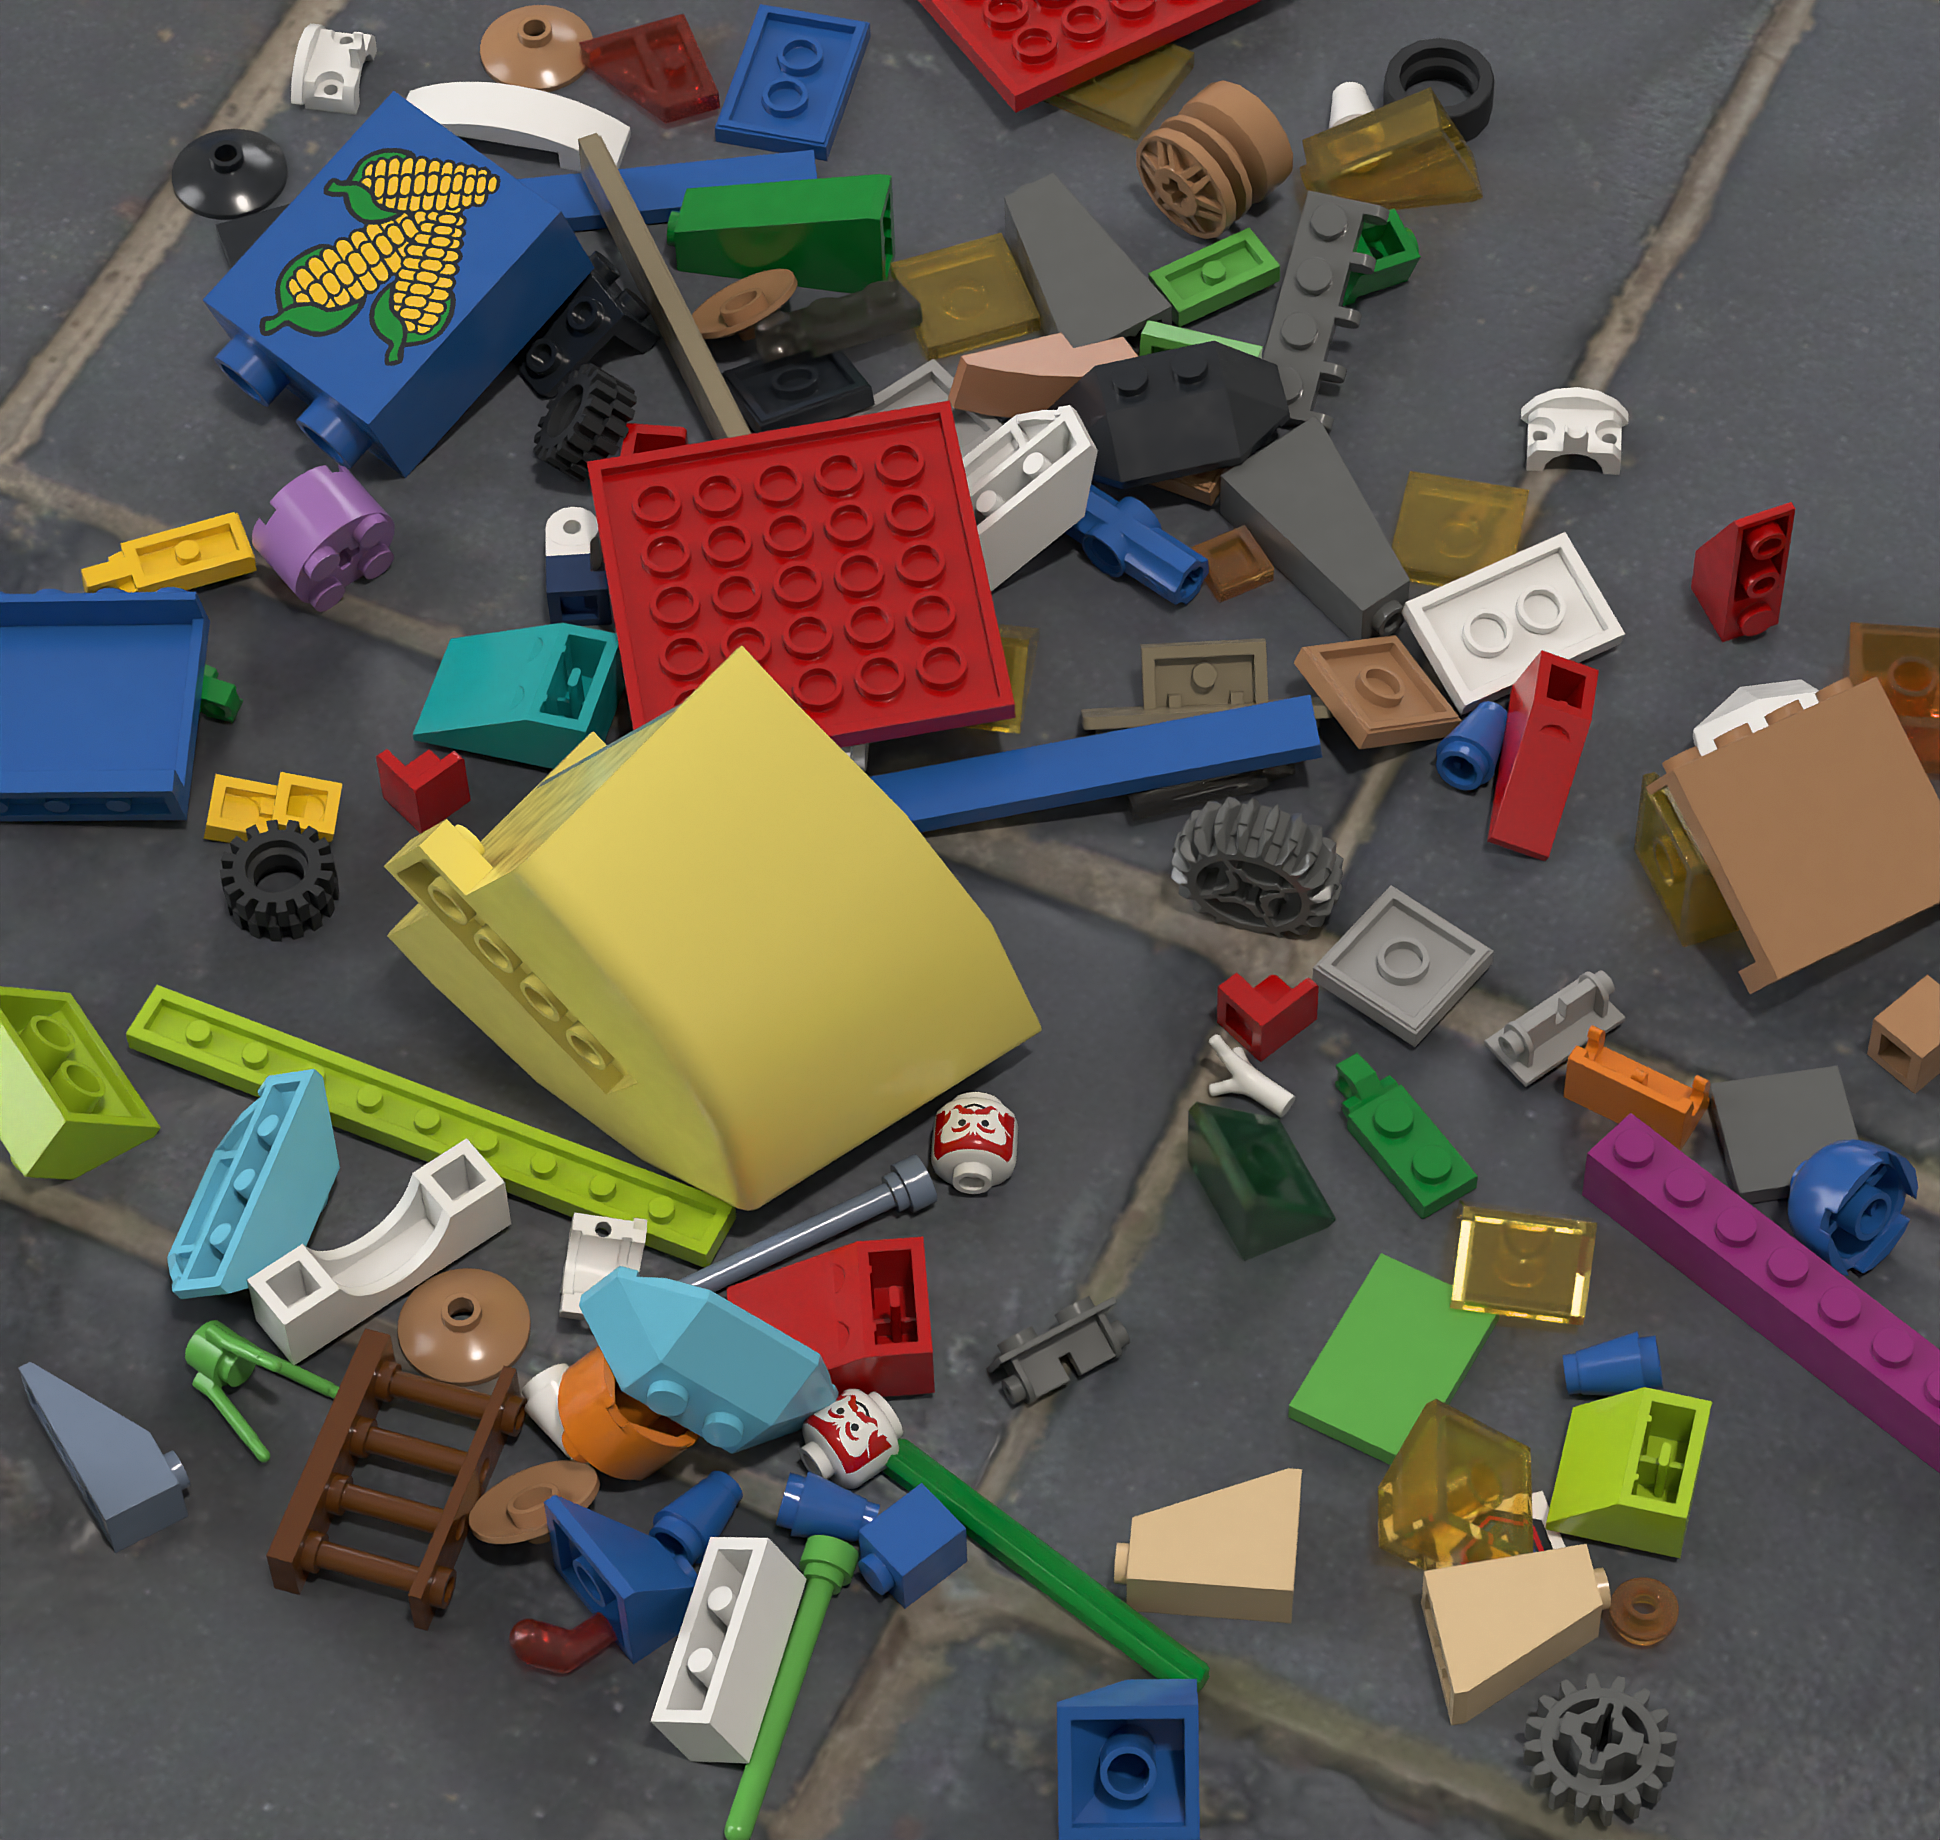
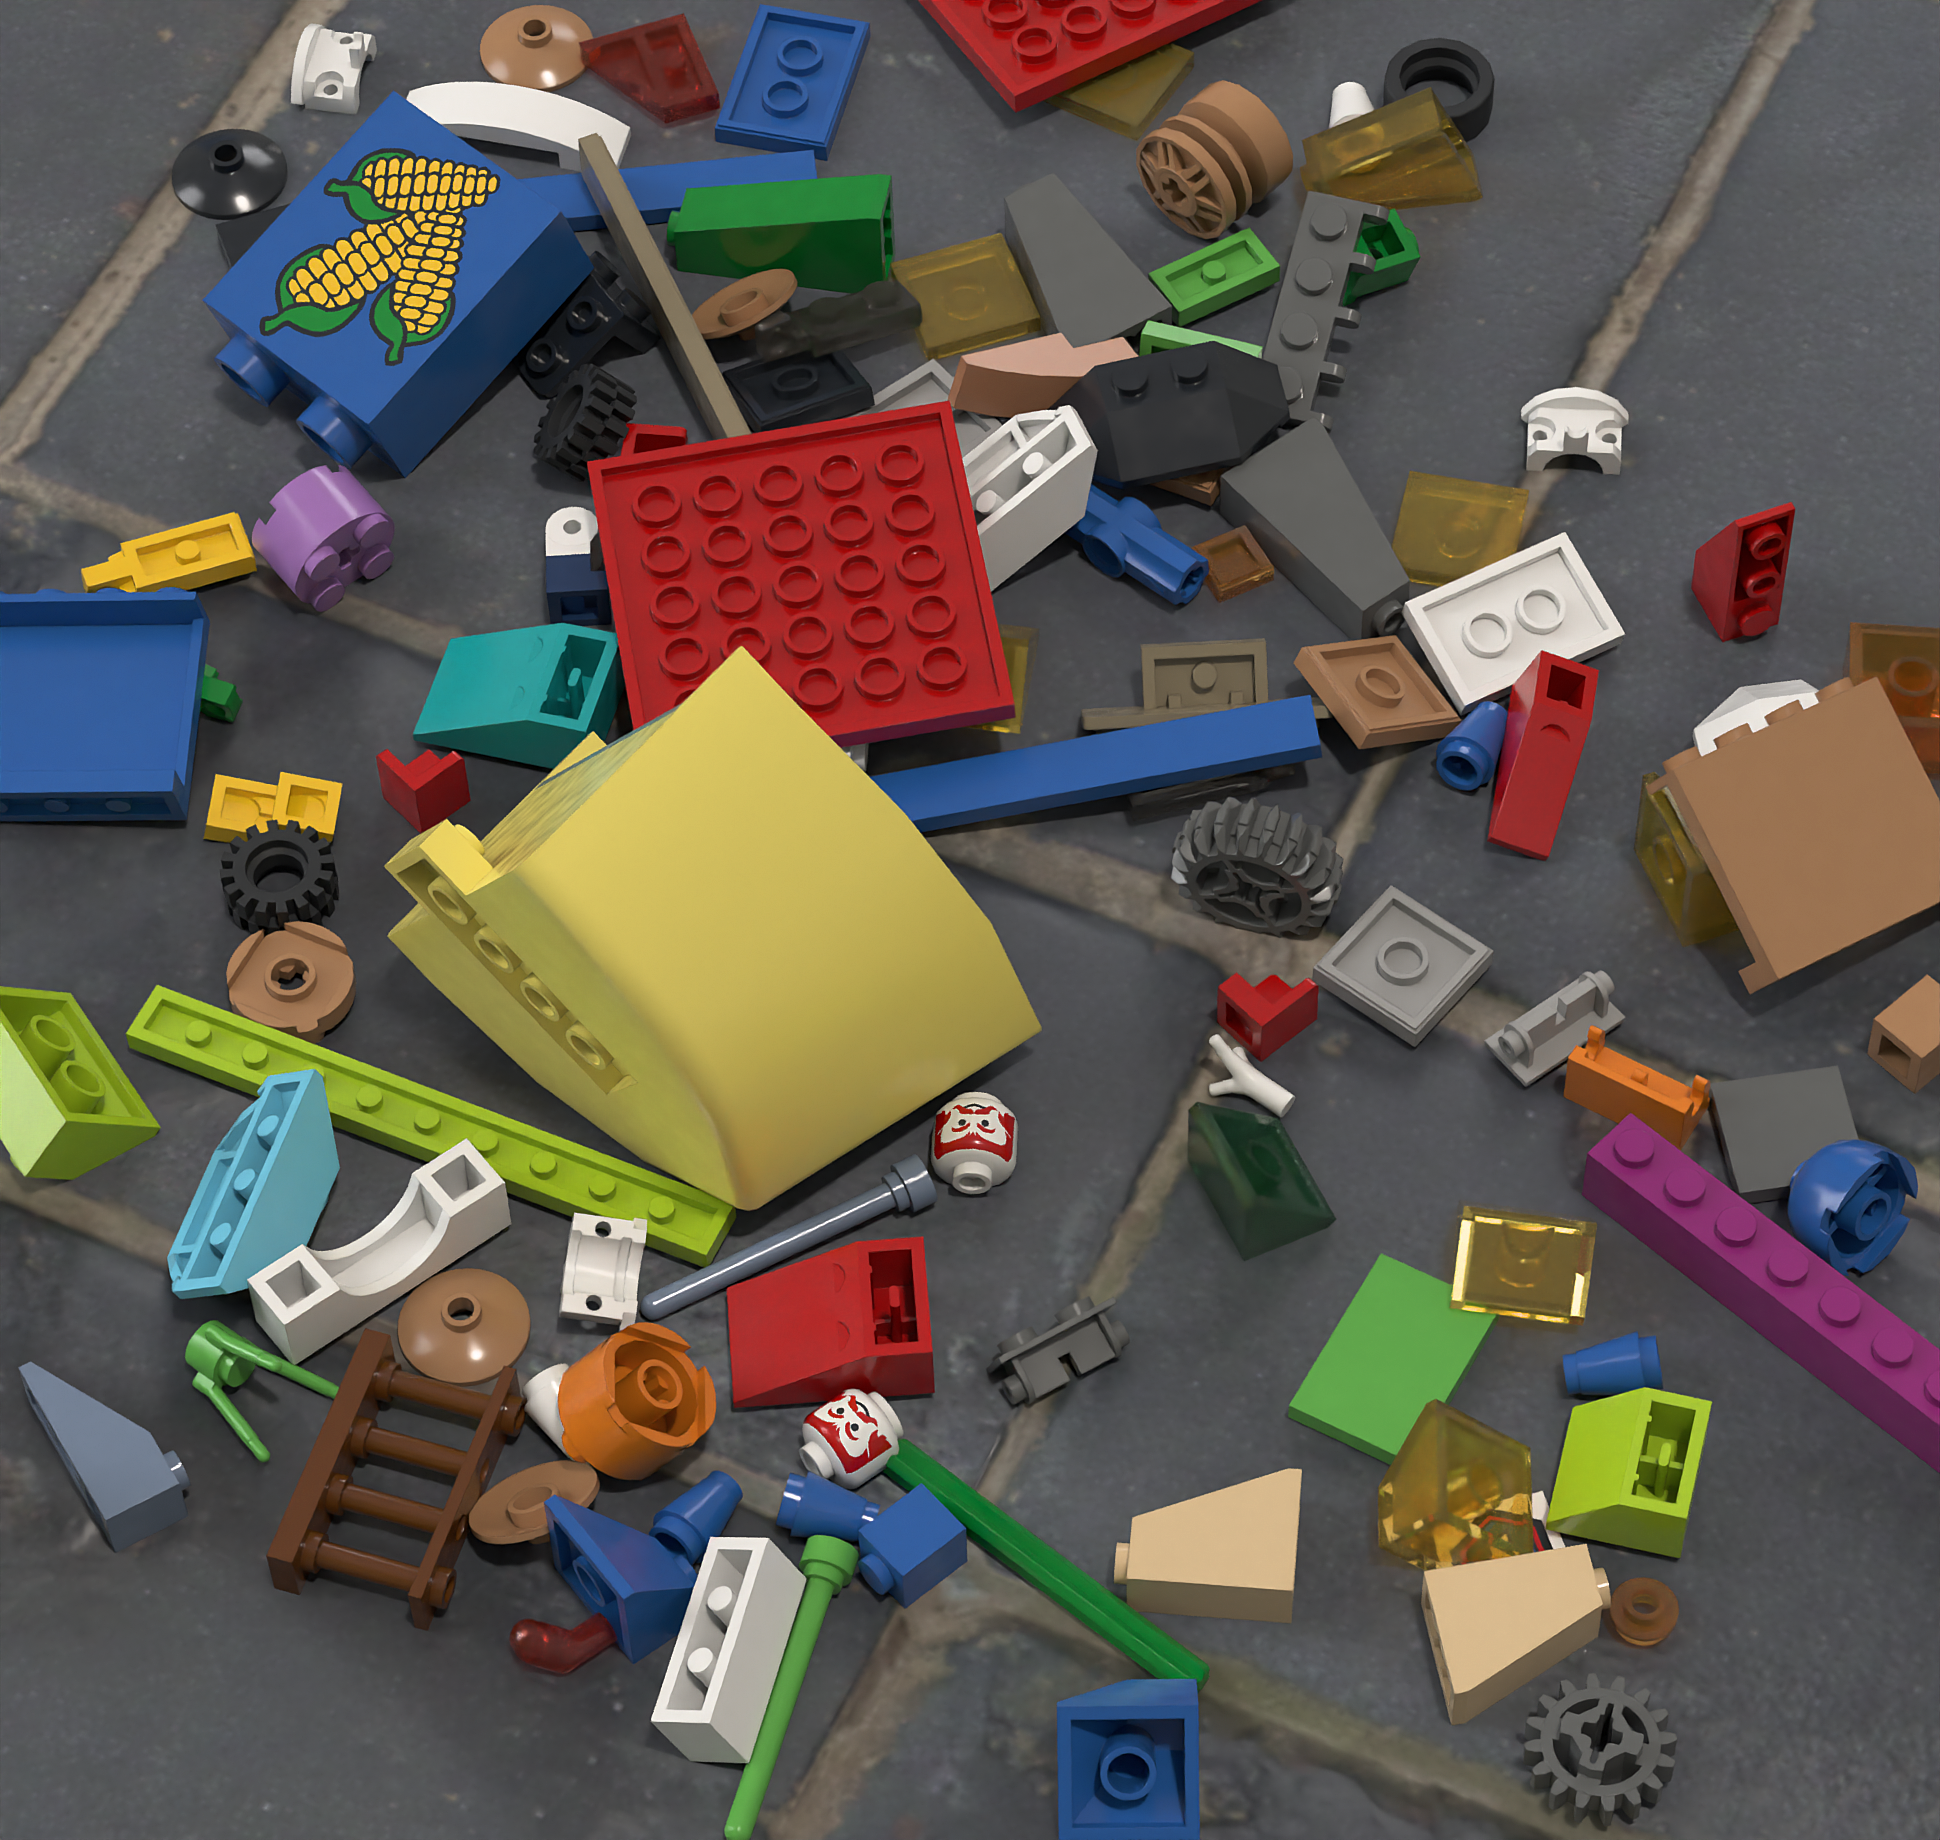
medium azure wedge [579,1266,839,1454] -> none
green hinge [1335,1053,1478,1219] -> none
none -> medium nougat plate [226,921,356,1044]

